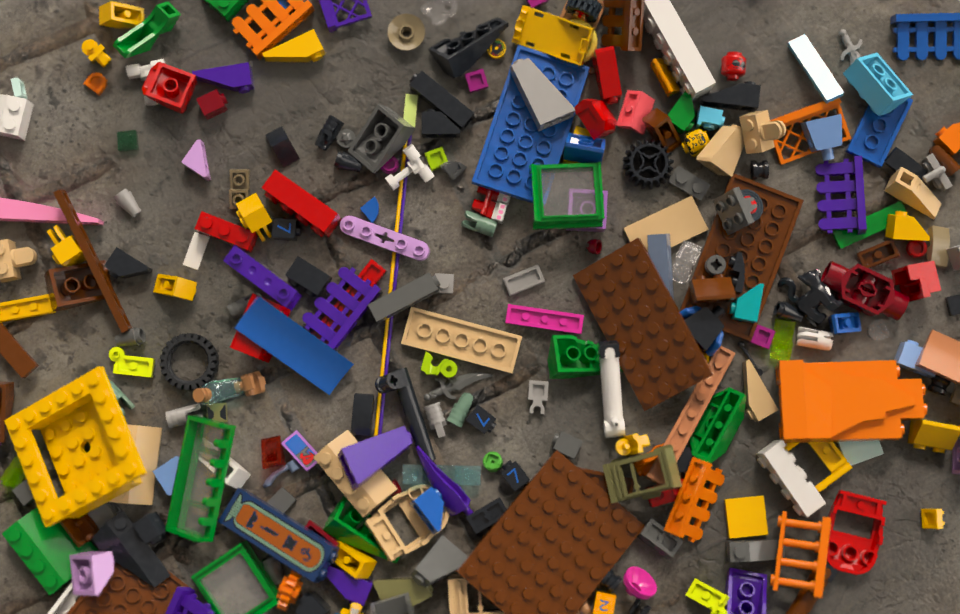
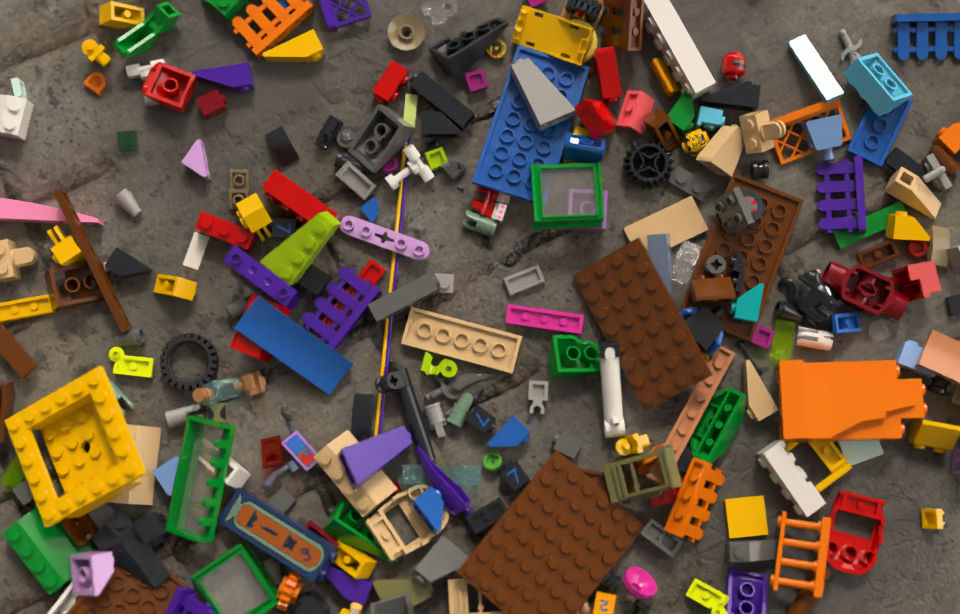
dark red hinge [586,239,602,255] -> none
none -> lime wedge [259,211,341,286]
none -> light grey tile [335,161,376,200]
none -> red brick [372,60,410,106]
none -> blue slope [487,416,530,447]

